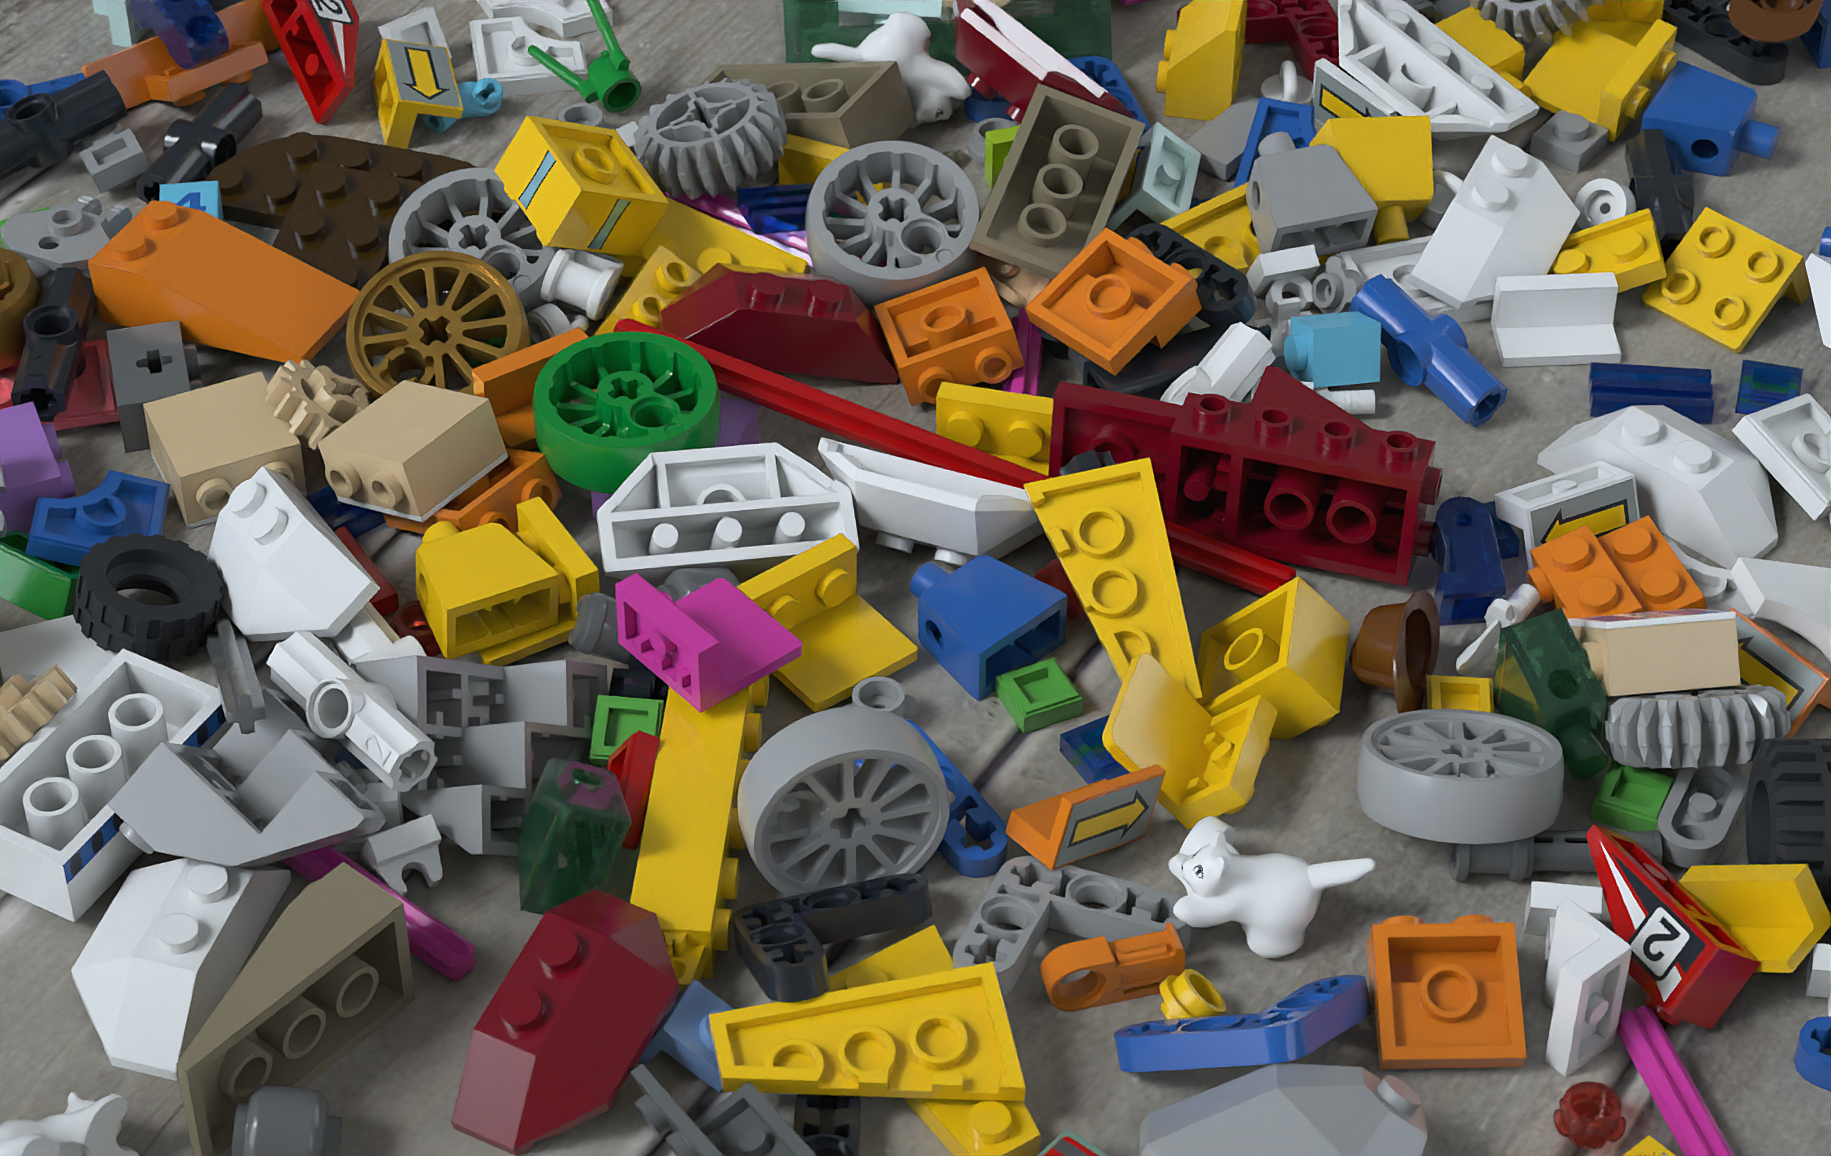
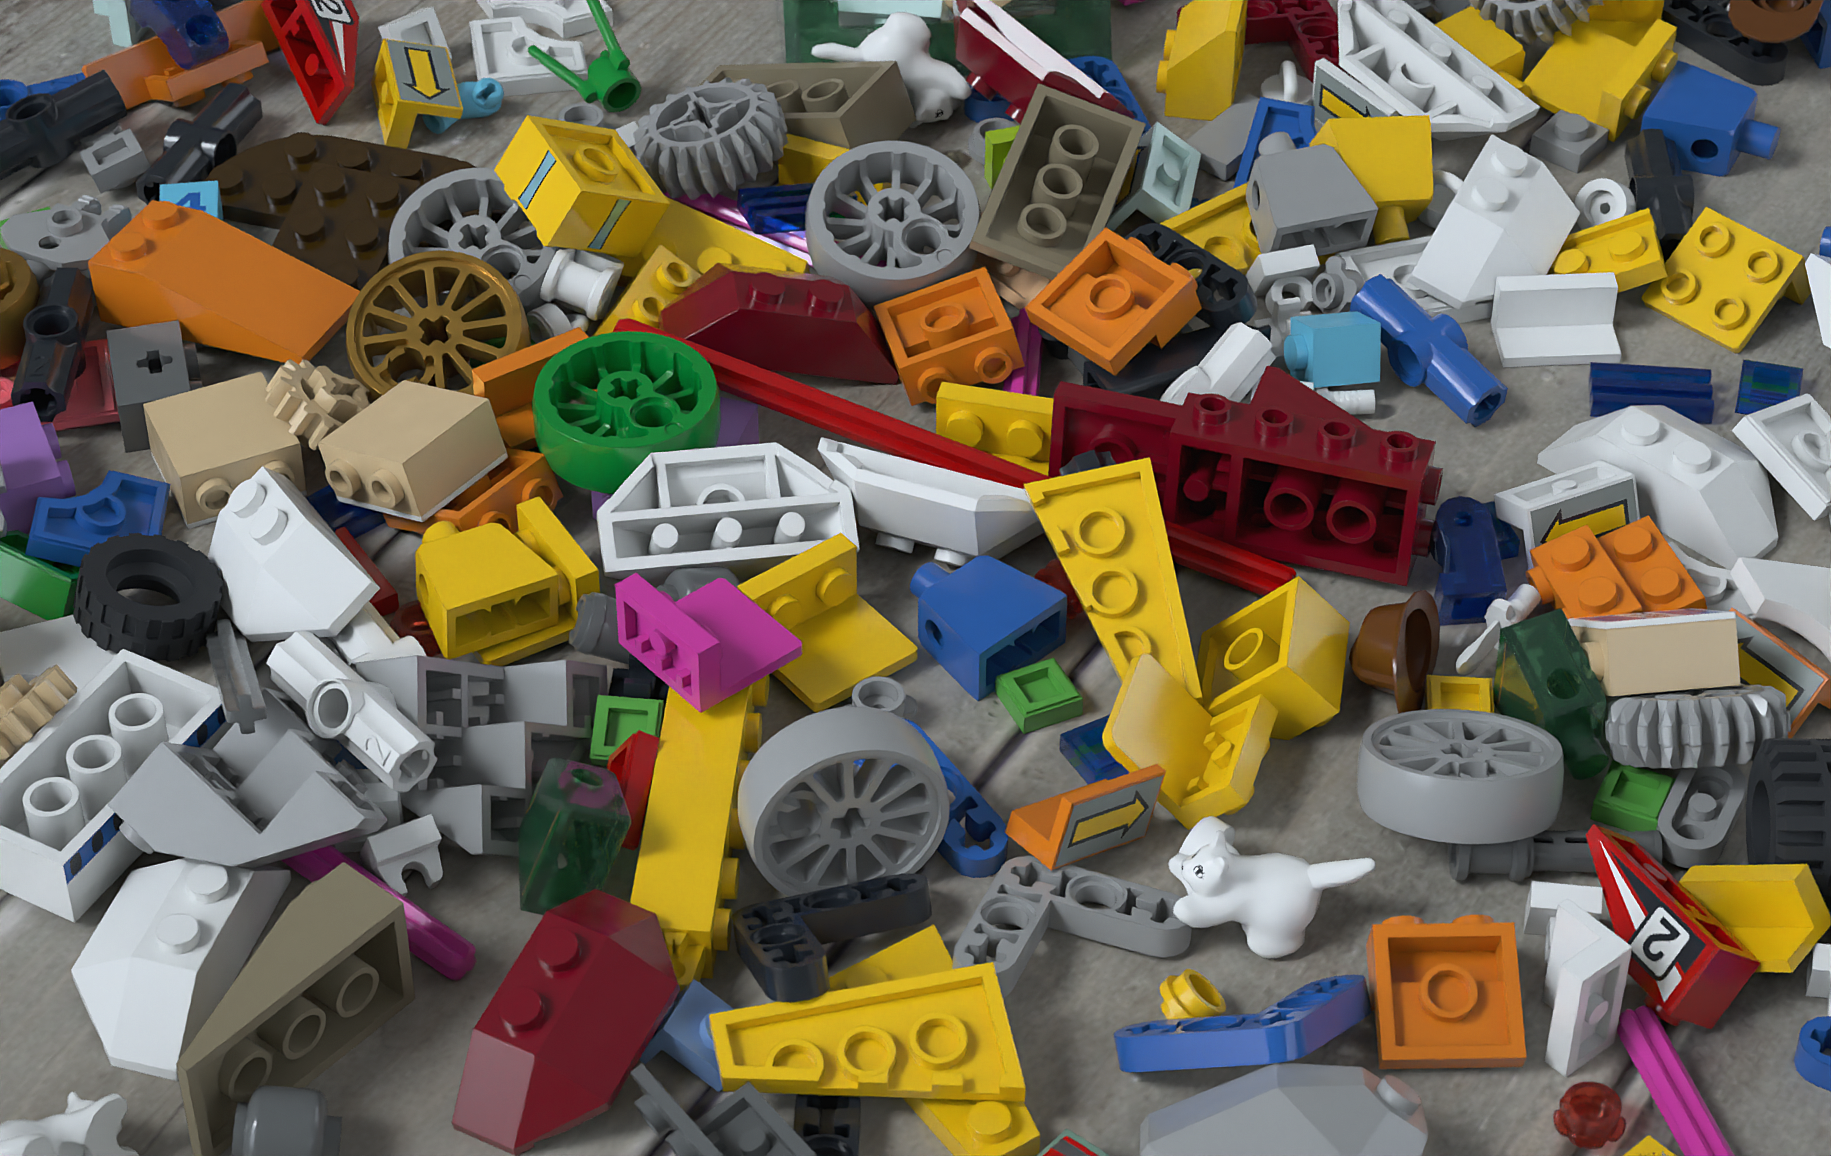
orange piece [1039,923,1186,1012] -> none

